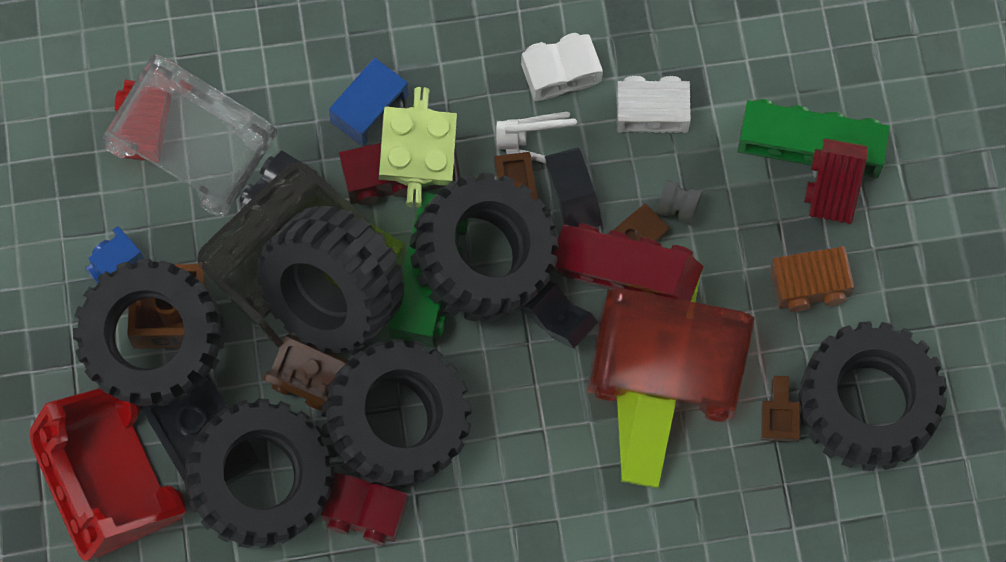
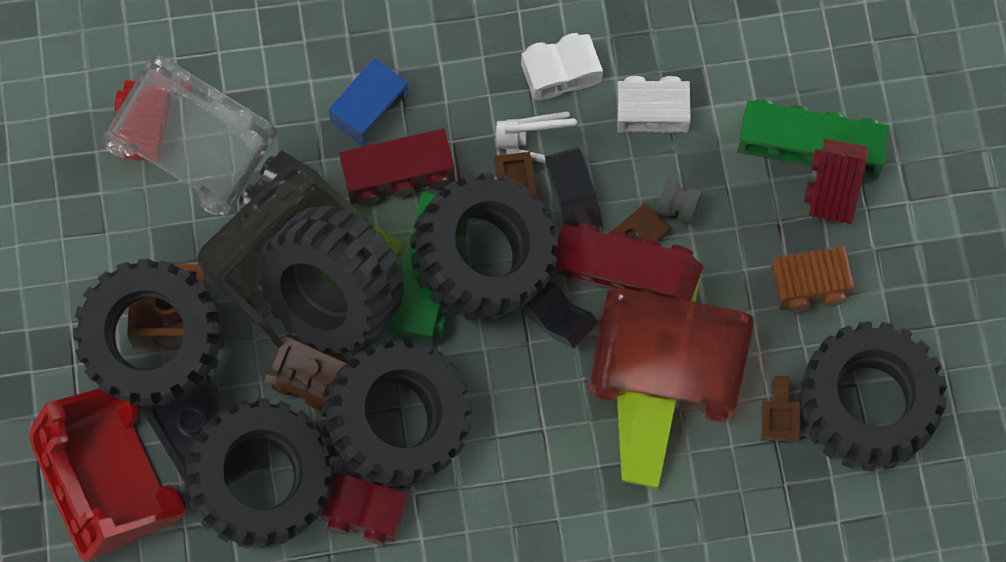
blue brick [85,226,144,284] -> none
yellowish green plate [379,87,457,208] -> none

